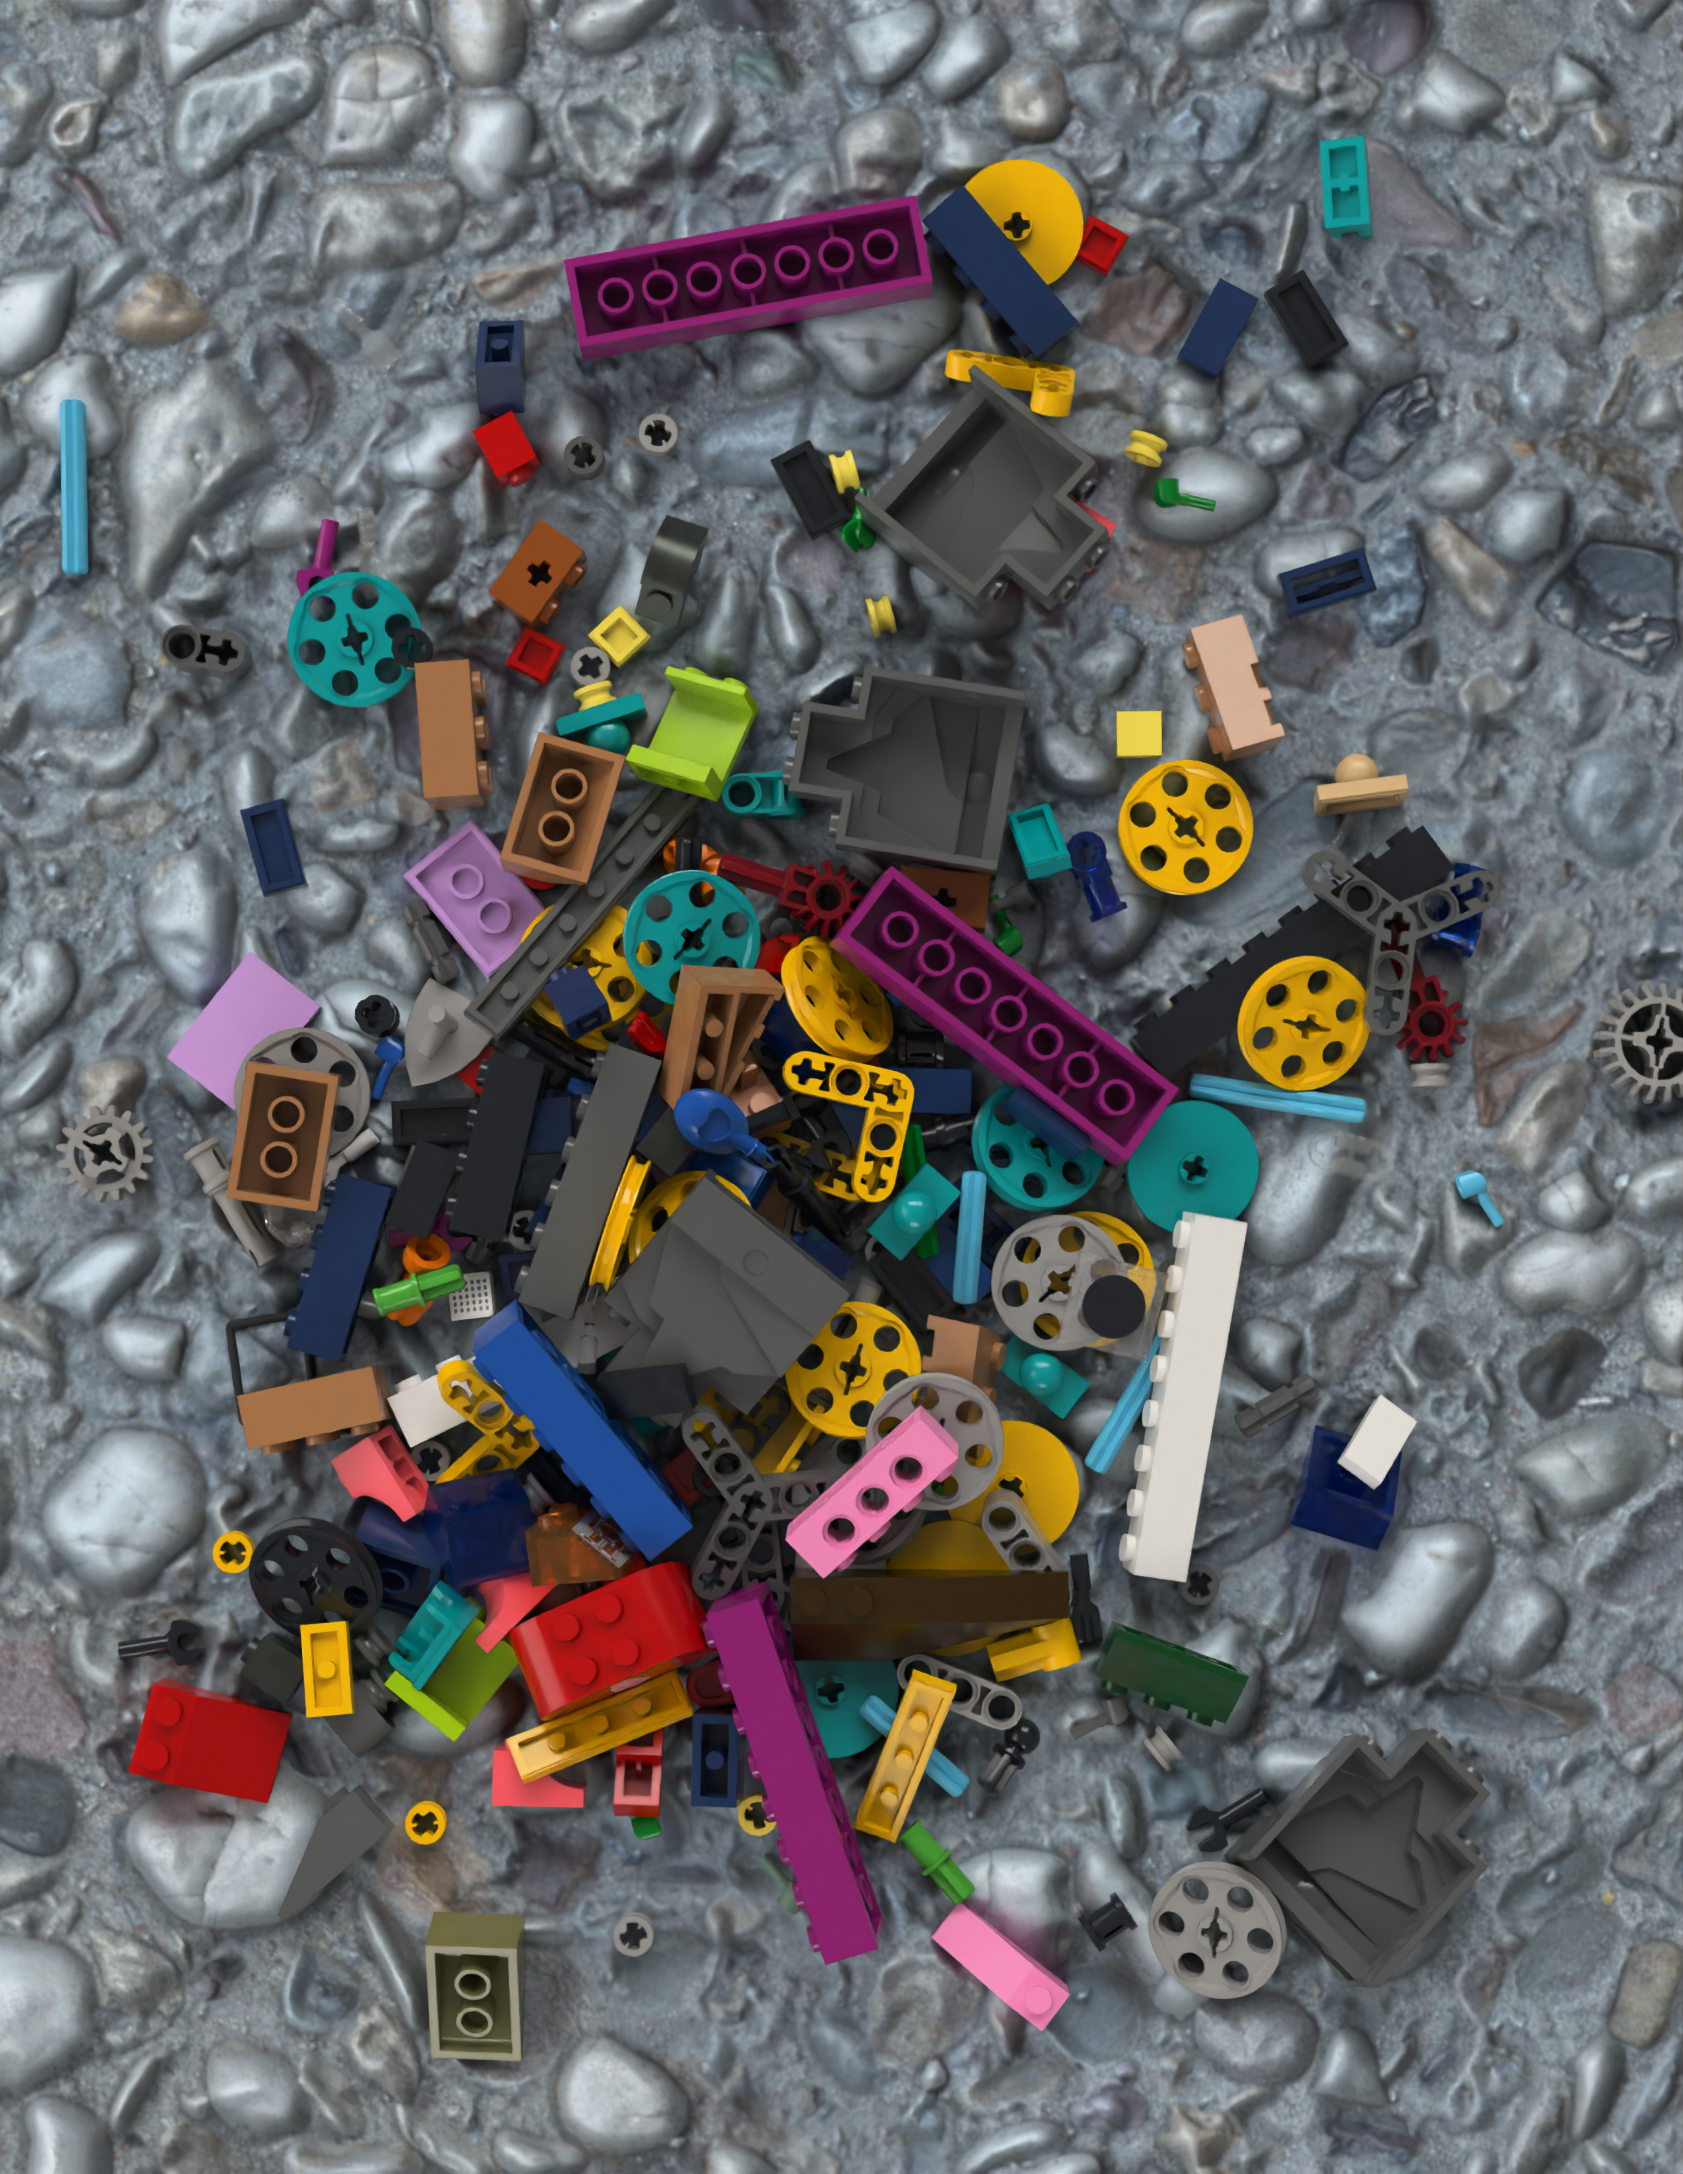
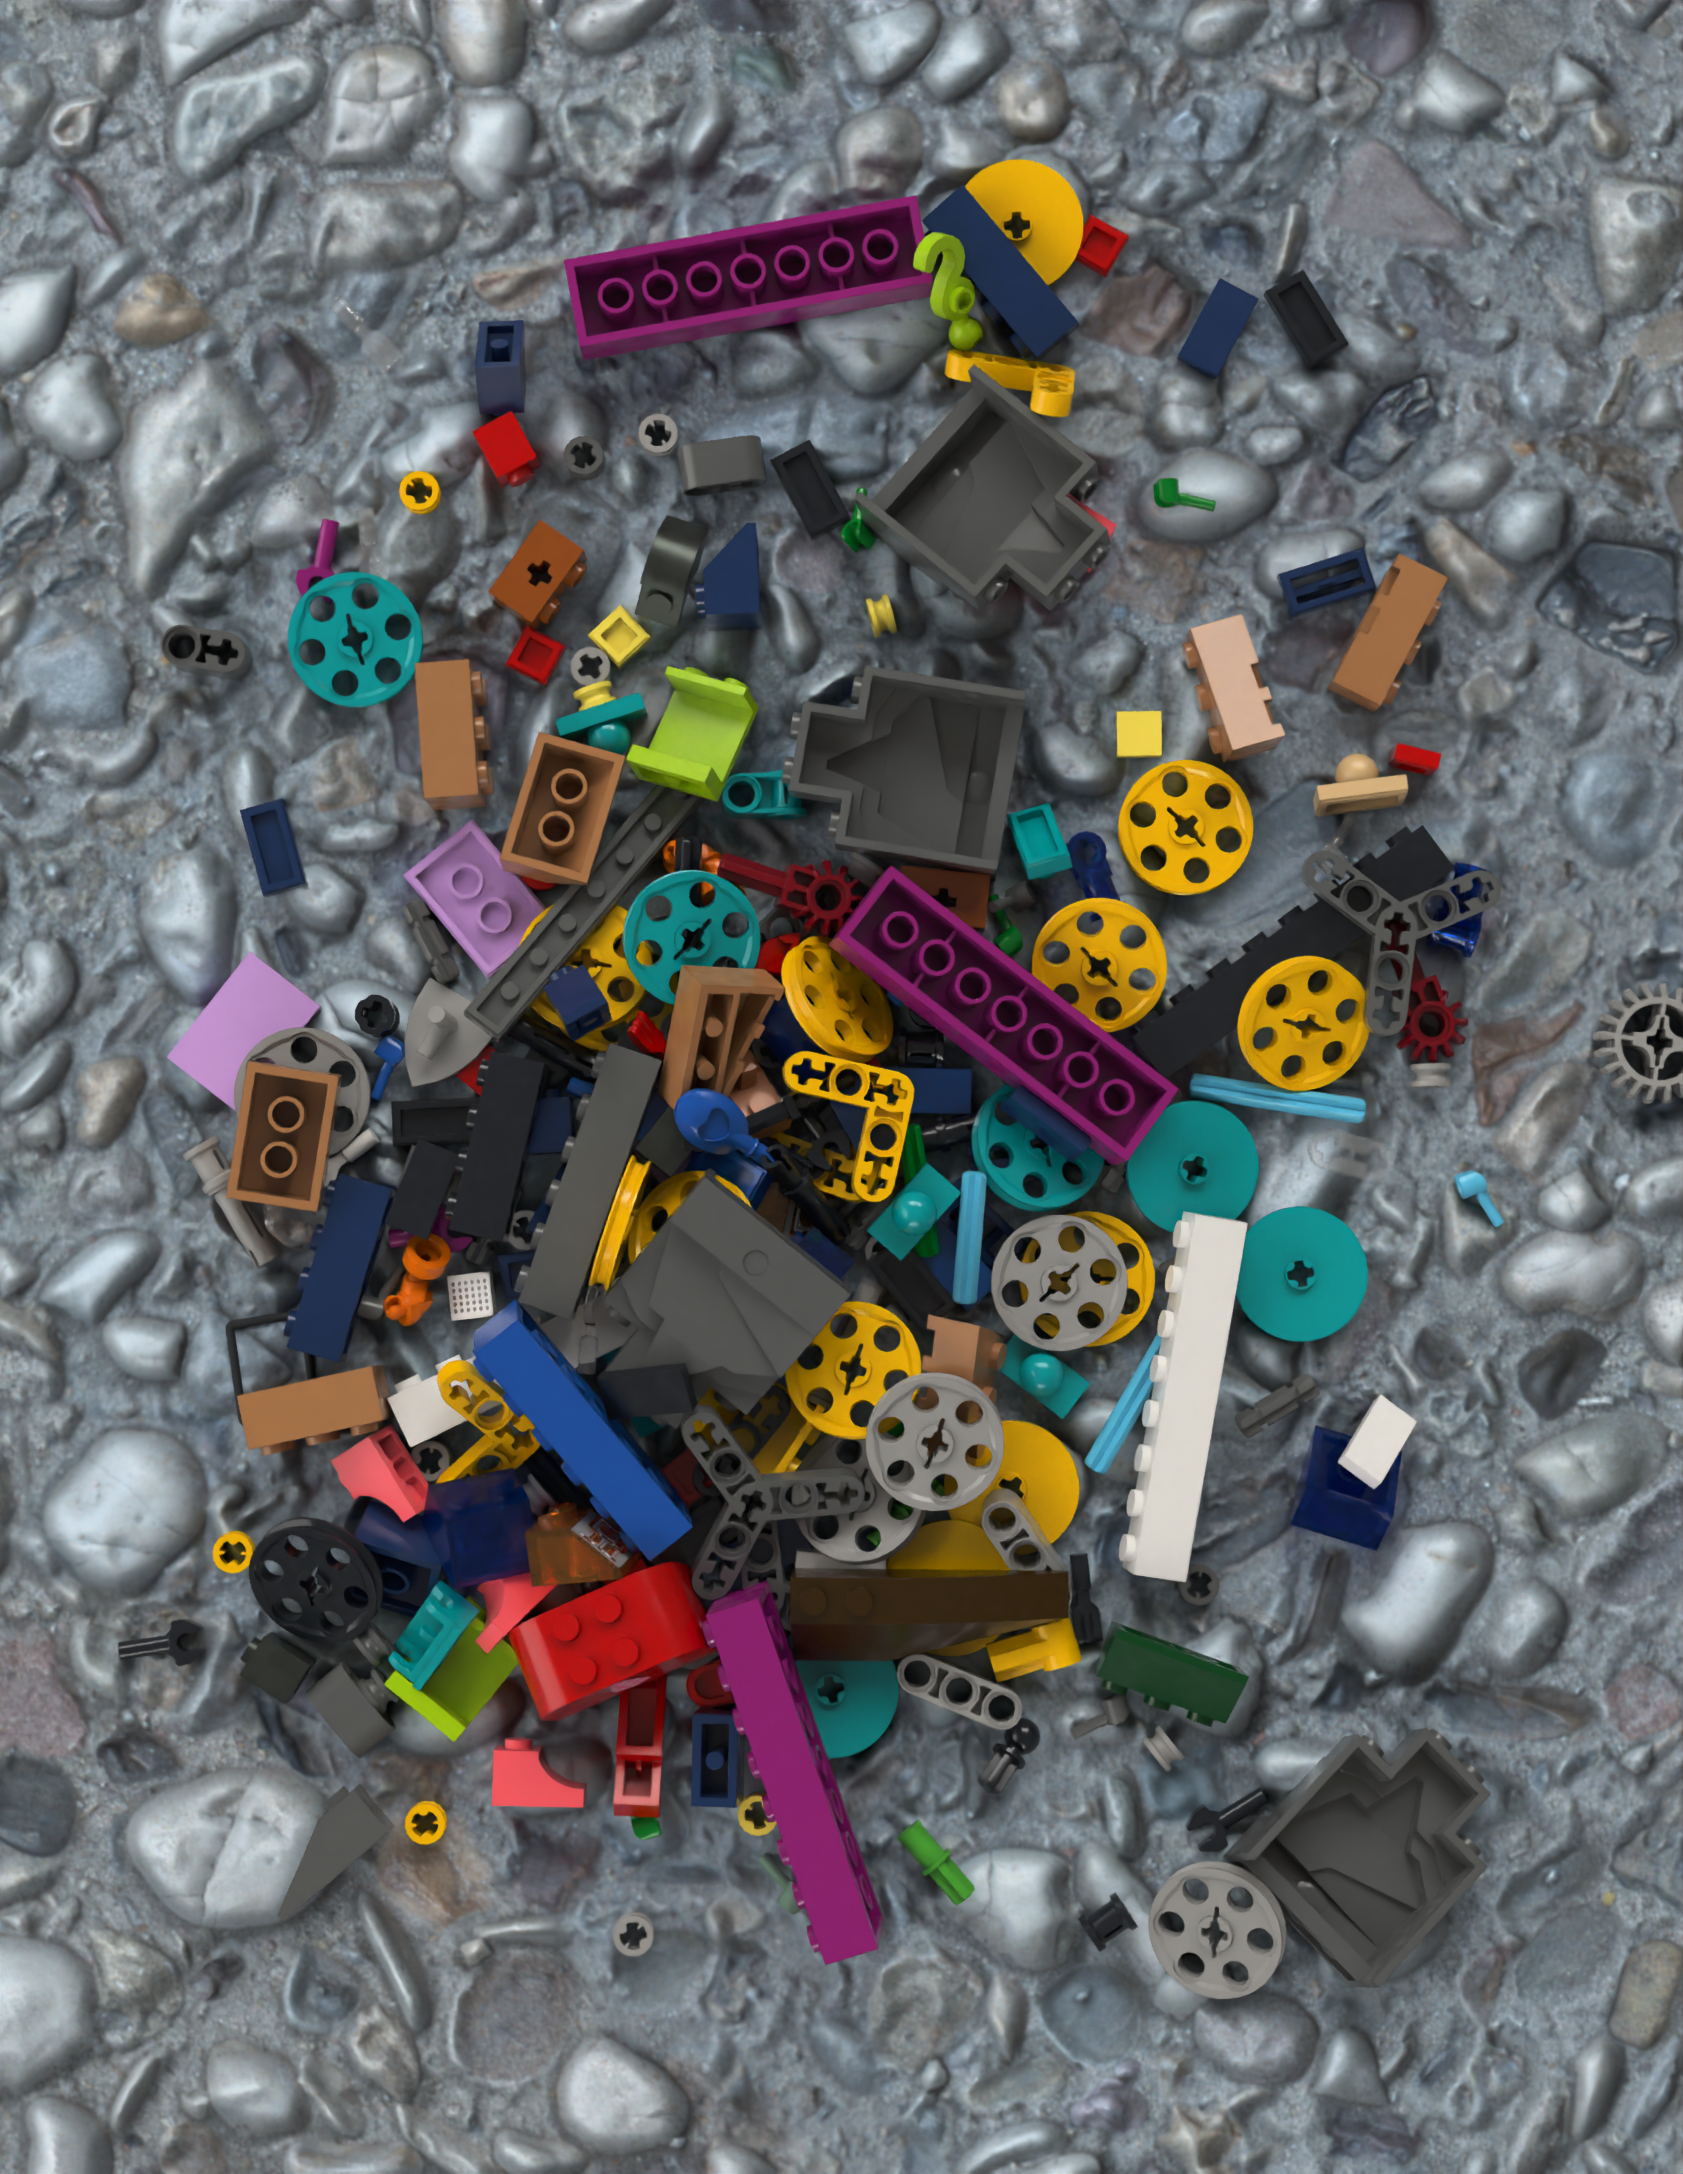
light grey gear [56,1105,157,1202] -> none
medium azure axle [60,399,89,576] -> none
red slope [128,1678,294,1803] -> none
yellow plate [300,1621,355,1718] -> none
bright green axle [373,1264,465,1317] -> none
black bush [391,627,434,671] -> none
olive slope [425,1912,526,2061] -> none
yellow tile [506,1669,694,1785] -> none
bright pink brick [785,1405,959,1579] -> none
light yellow bush [828,450,861,494] -> none
yellow tile [853,1669,957,1843] -> none
medium azure axle [859,1695,970,1797] -> none
bright pink slope [932,1902,1070,2031] -> none
clear tile [1057,1251,1169,1362] -> none
light yellow bush [1123,430,1168,467] -> none
teal hinge [1319,136,1373,239] -> none
none -> yellow bush [399,471,441,515]
none -> dark grey beam [677,435,767,496]
none -> dark blue slope [695,523,762,631]
none -> lime piece [913,232,983,351]
none -> yellow wedge [1032,898,1167,1033]
none -> teal piece [1236,1206,1368,1342]
none -> medium nougat wedge [1327,553,1448,713]
none -> red tile [1388,743,1441,777]

